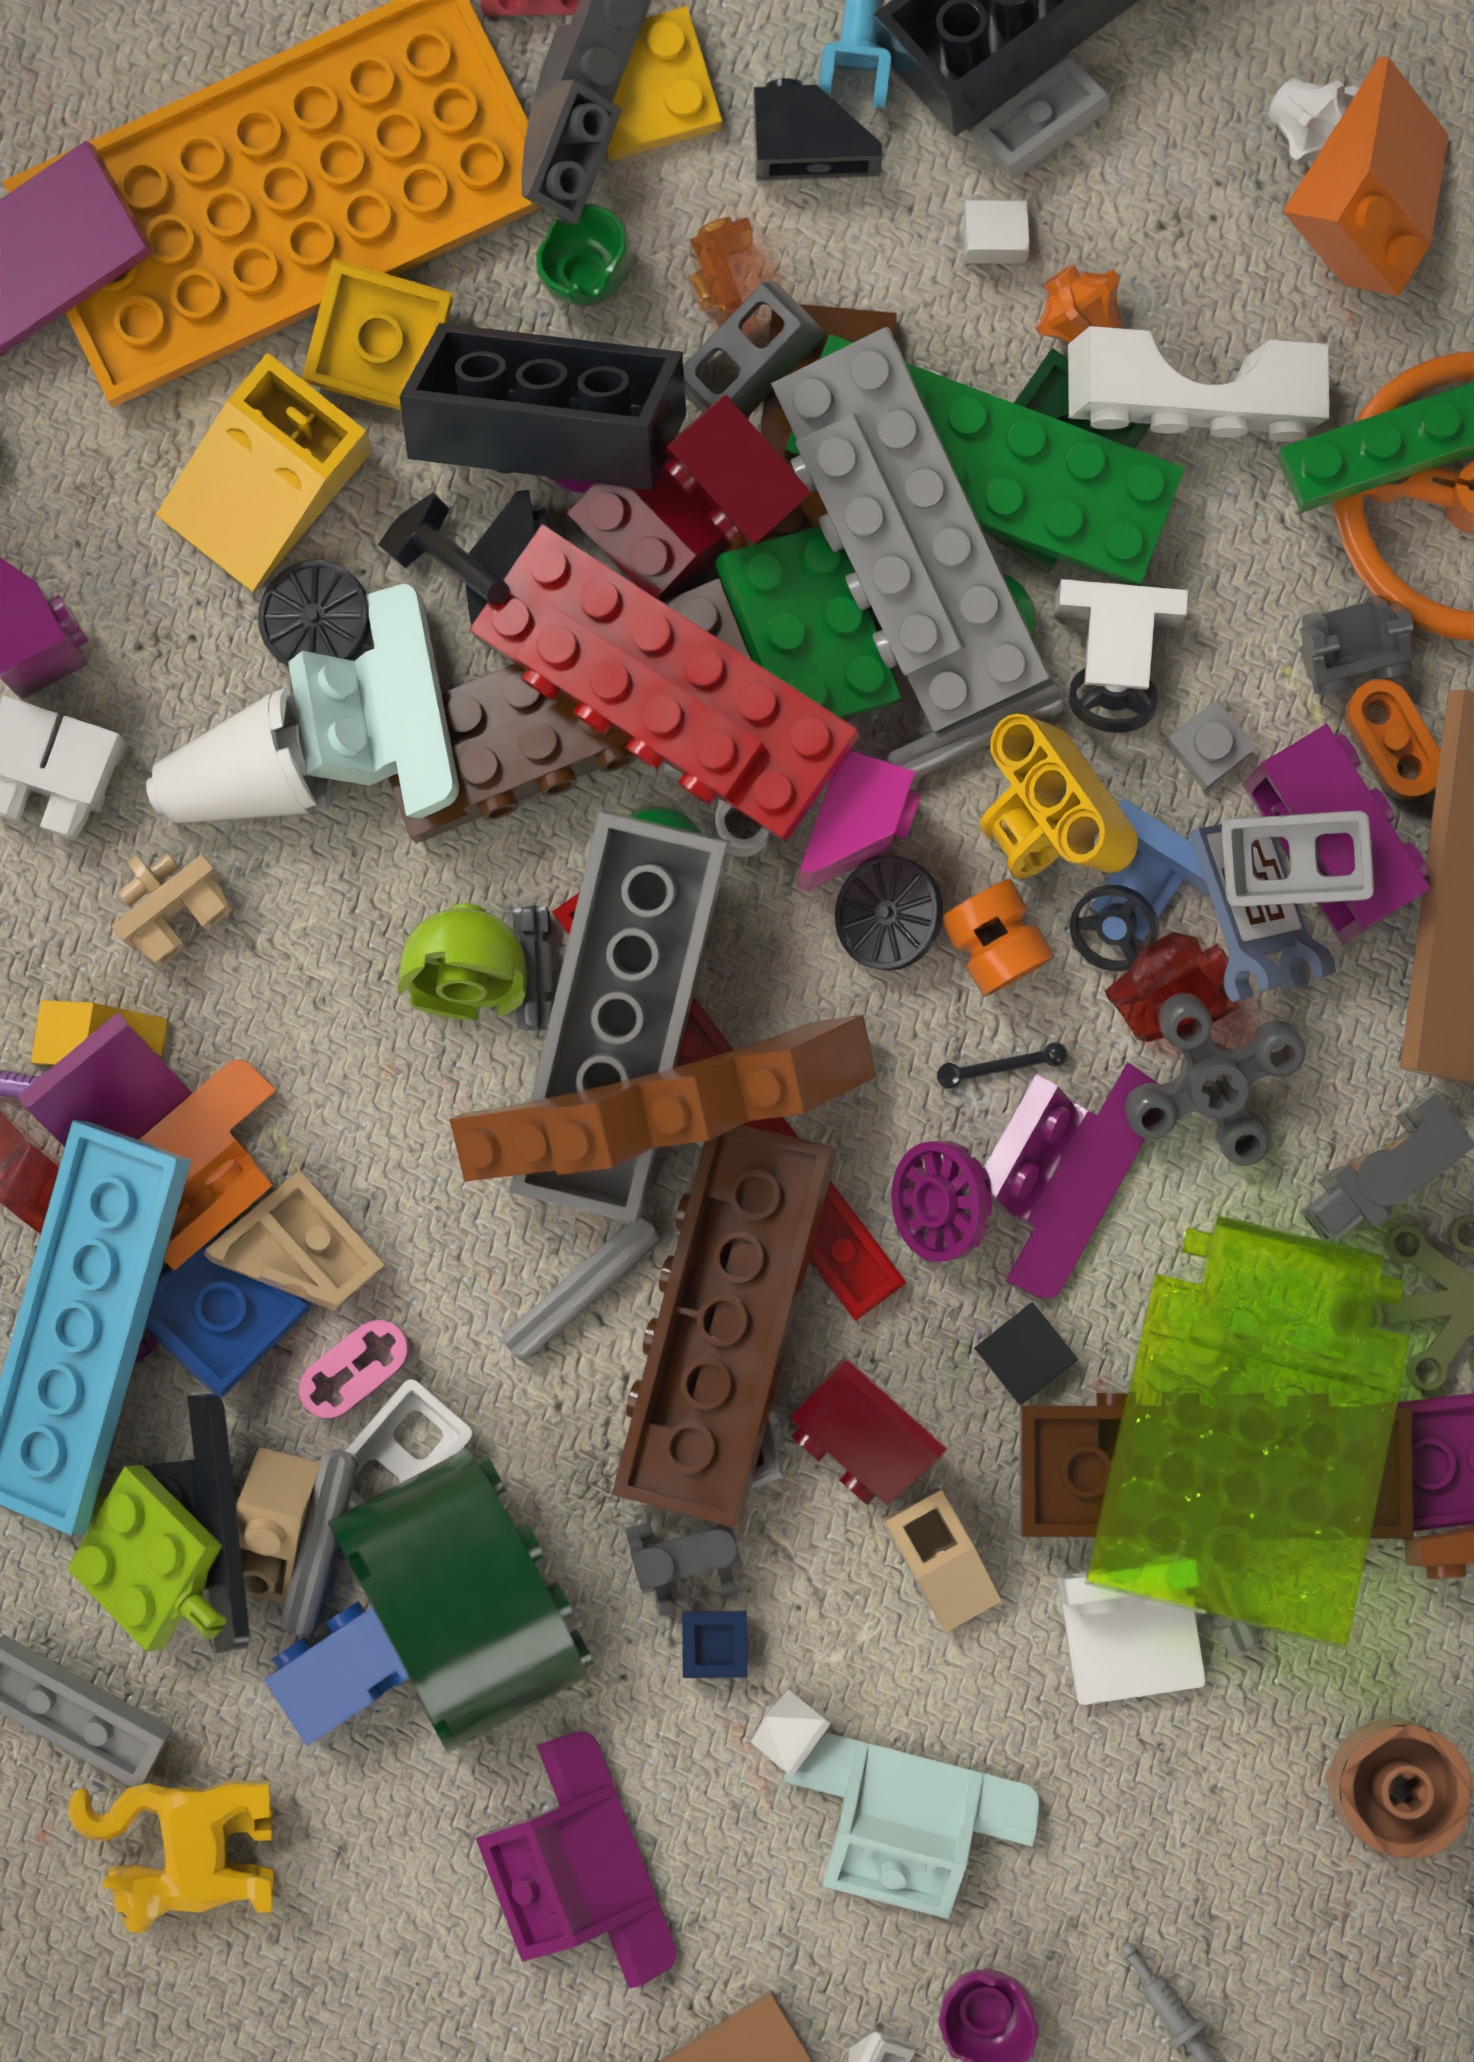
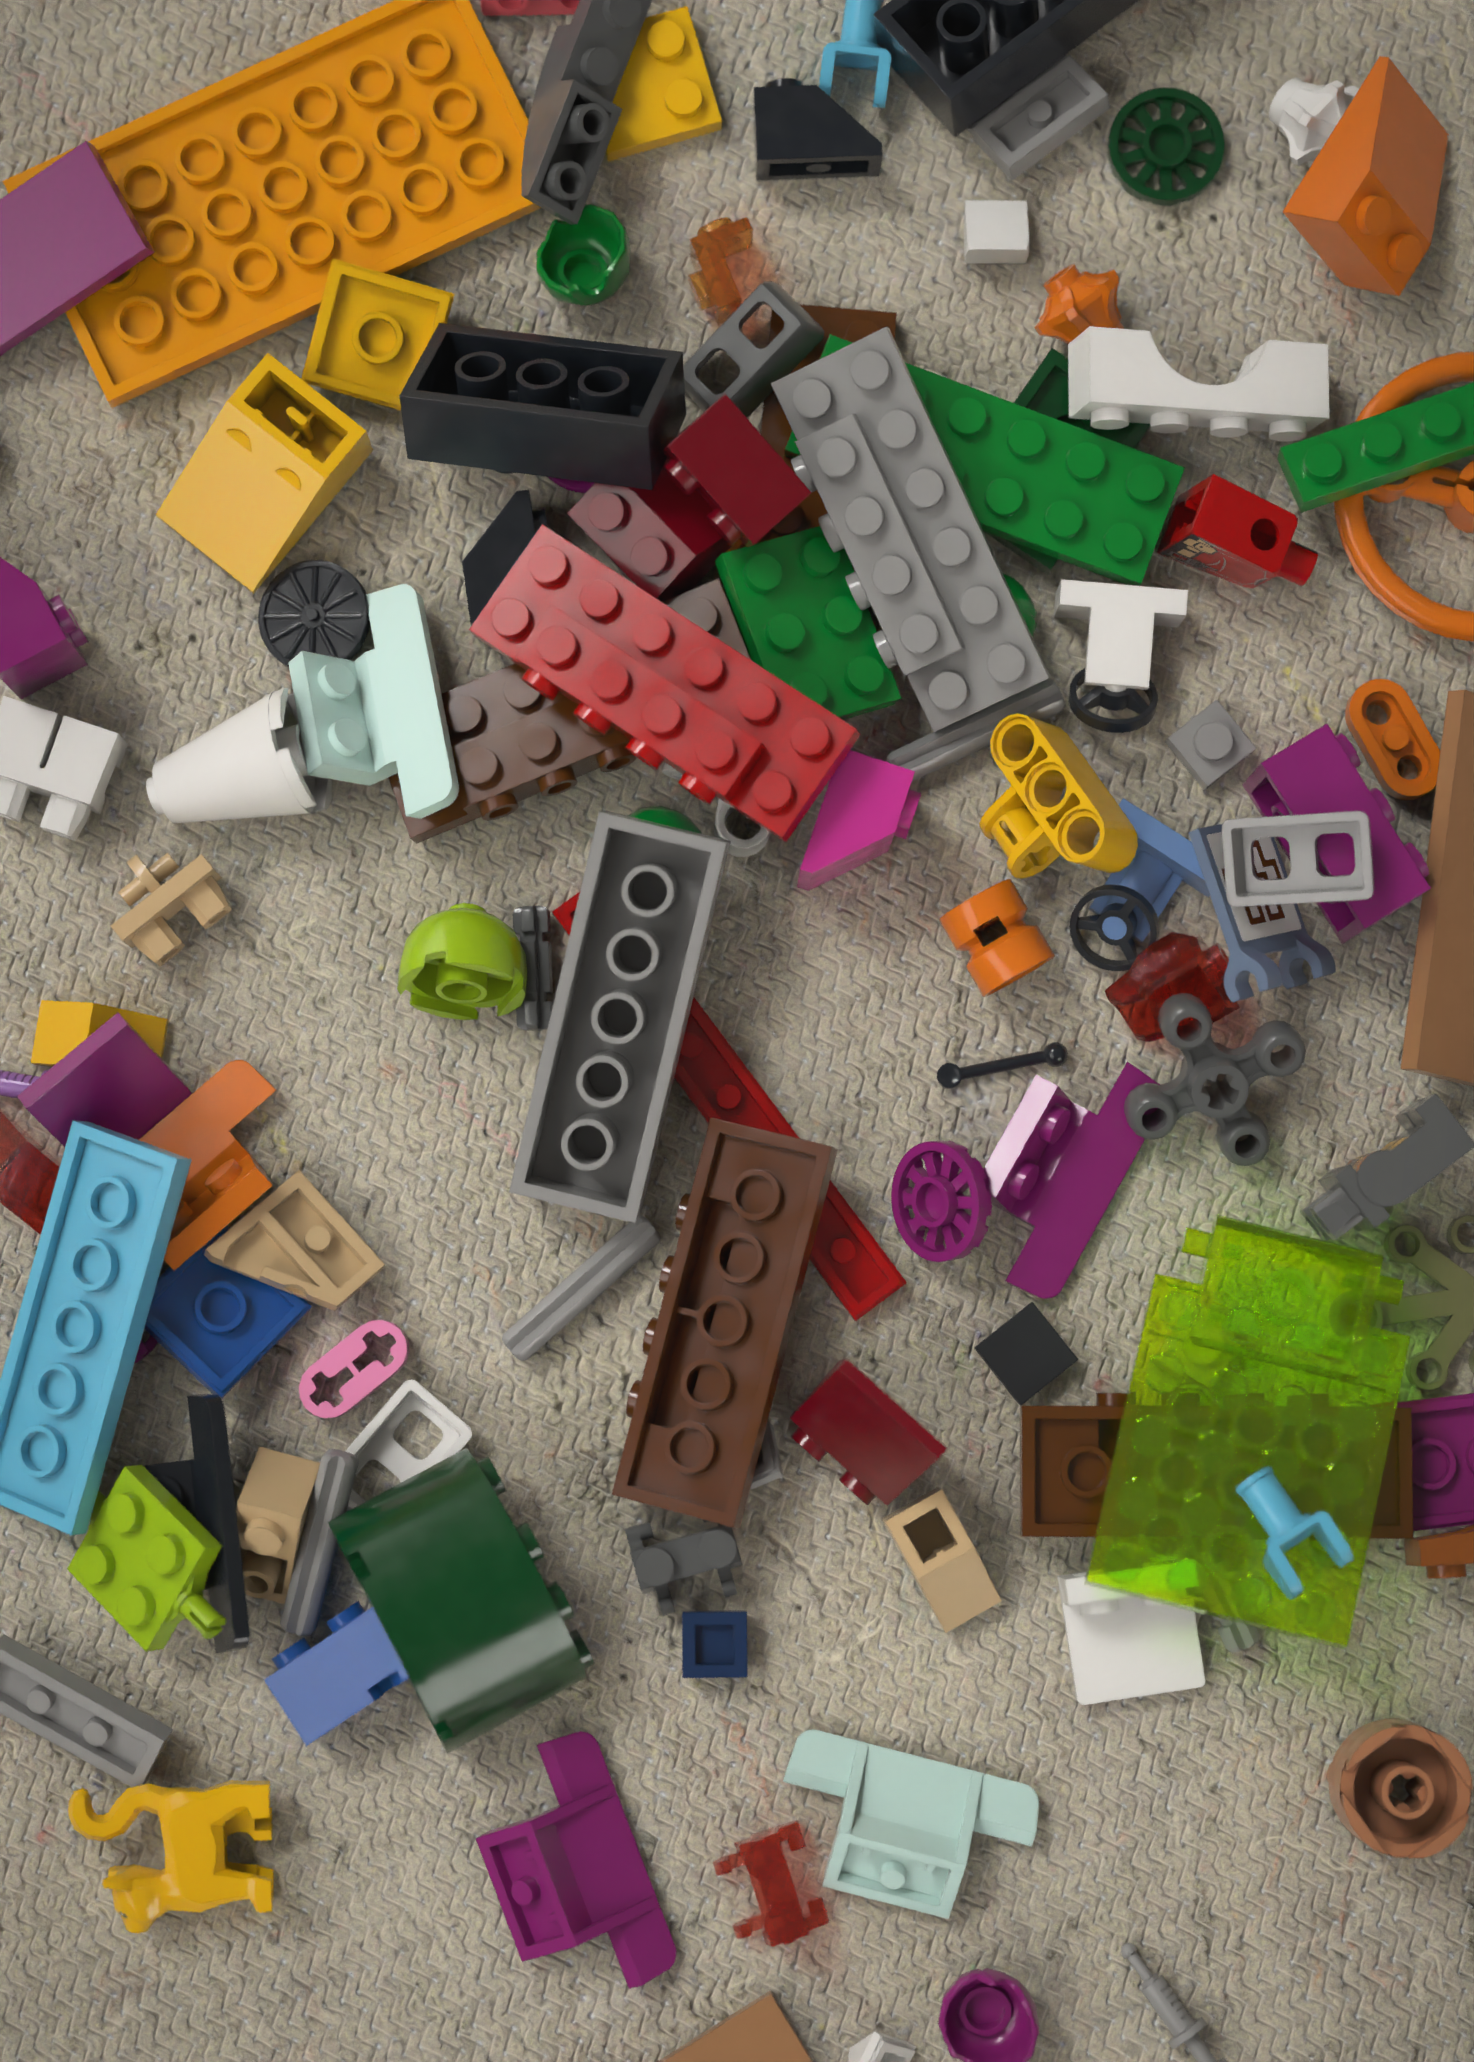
black piece [378,493,510,605] -> none
dark orange arch [449,1015,877,1182] -> none
white slope [751,1689,831,1777] -> none
black wheel [835,856,943,971] -> none
dark grey piece [1300,596,1414,694] -> none
none -> clear red piece [712,1820,830,1947]
none -> dark green wheel [1107,88,1225,206]
none -> red torso [1156,474,1318,589]
none -> medium azure piece [1236,1466,1354,1600]

